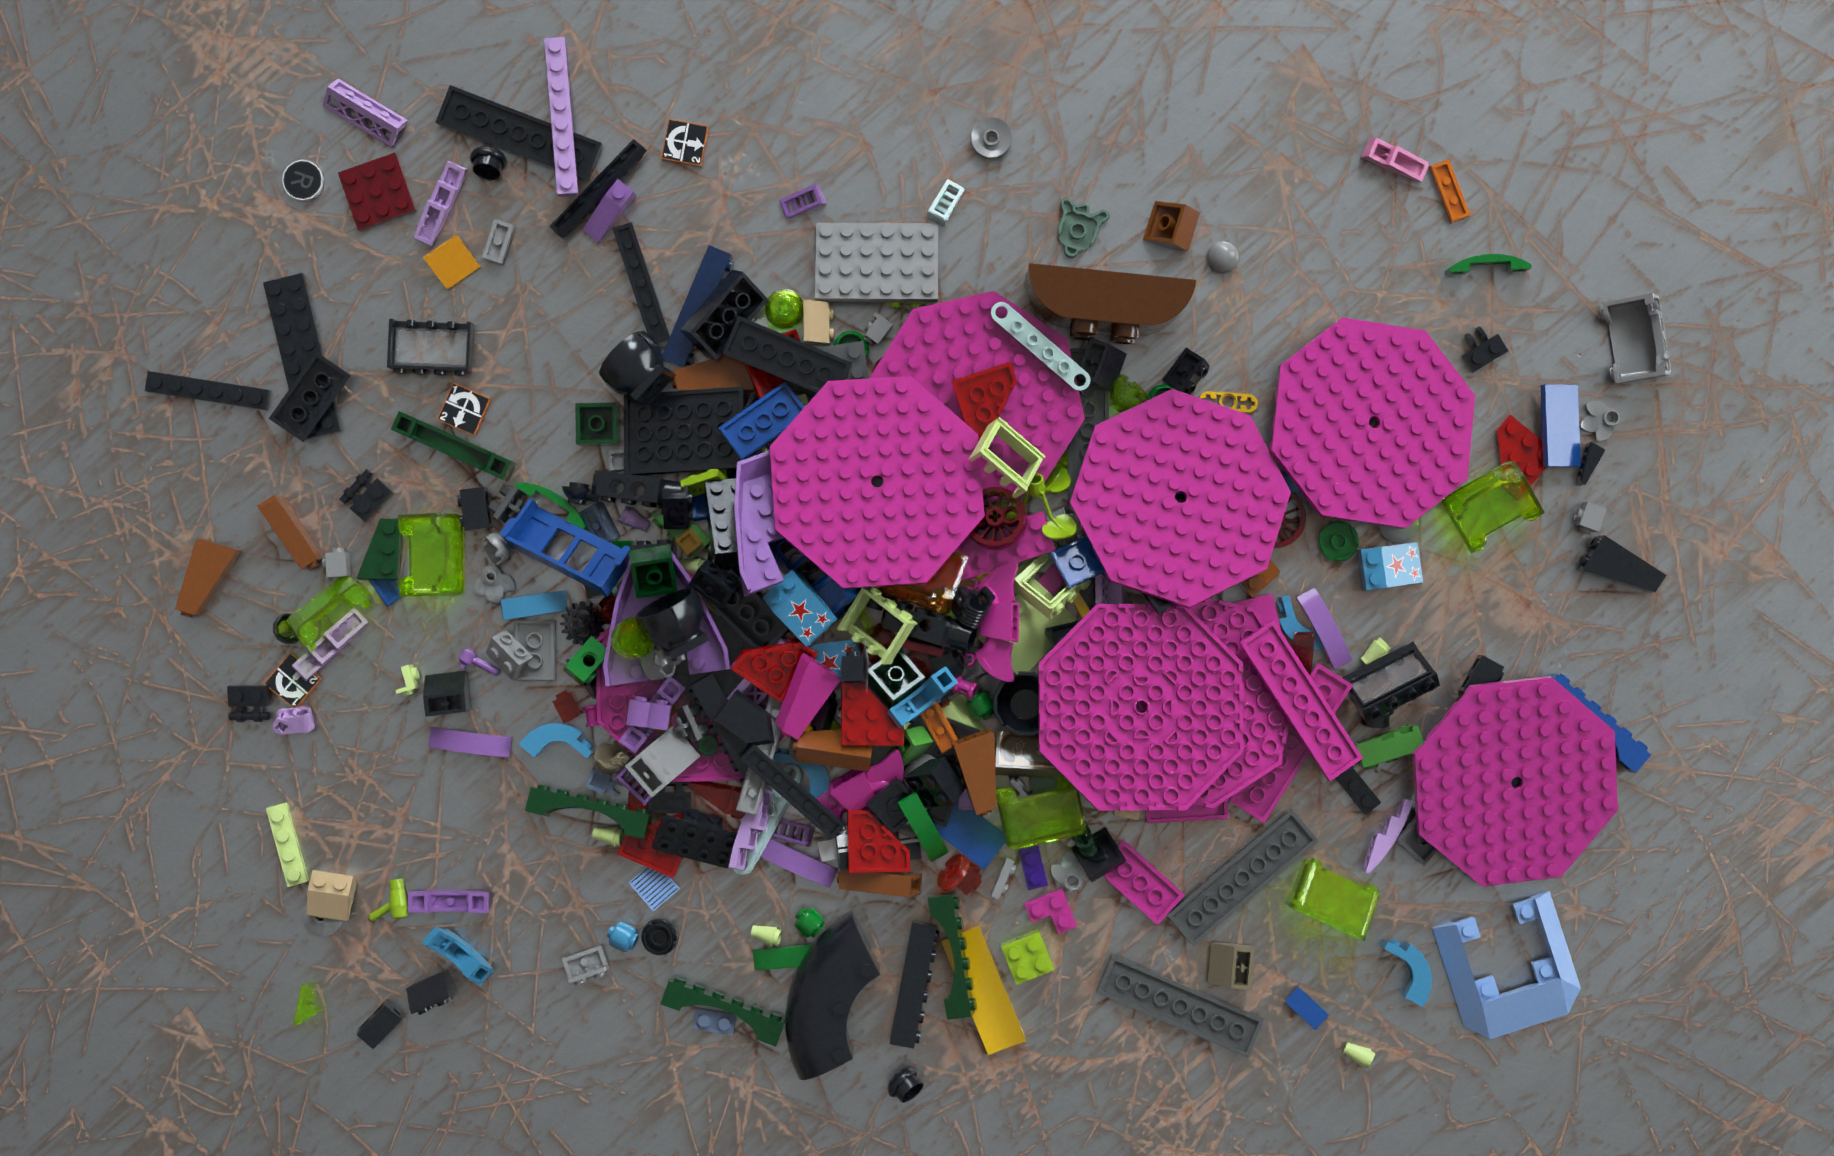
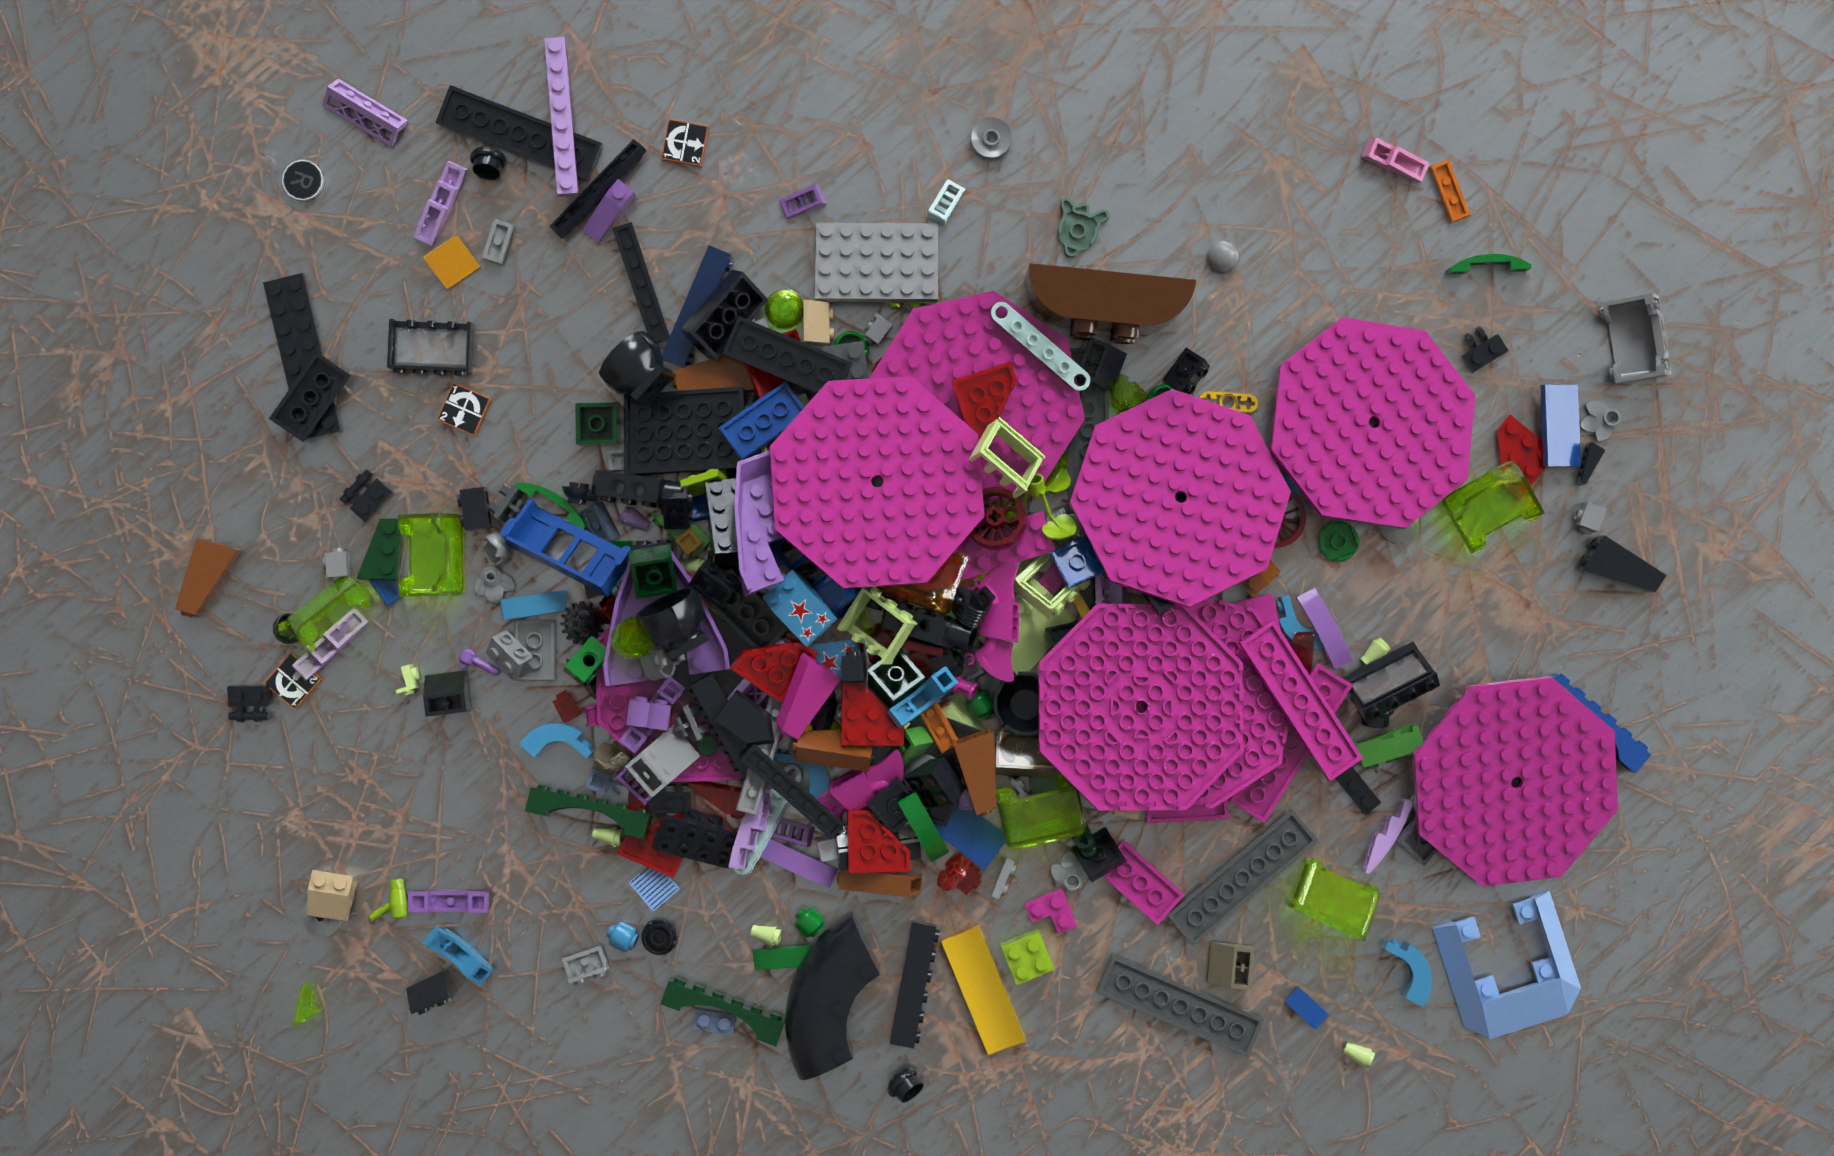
black plate [145,371,270,410] -> none
dark orange slope [257,495,323,571] -> none
yellowish green plate [266,802,309,887] -> none
lavender piece [272,706,315,735] -> none
dark red plate [338,152,417,231] -> none
black hinge [356,999,402,1049] -> none
dark green arch [390,411,515,481] -> none
medium lavender slope [428,727,513,758] -> none
dark green arch [928,891,977,1020] -> none
dark purple hinge [1016,830,1048,890] -> none
dark orange slope [1143,201,1200,251] -> none
slope [1356,542,1423,591] -> none
black brick [1459,655,1504,694] -> none

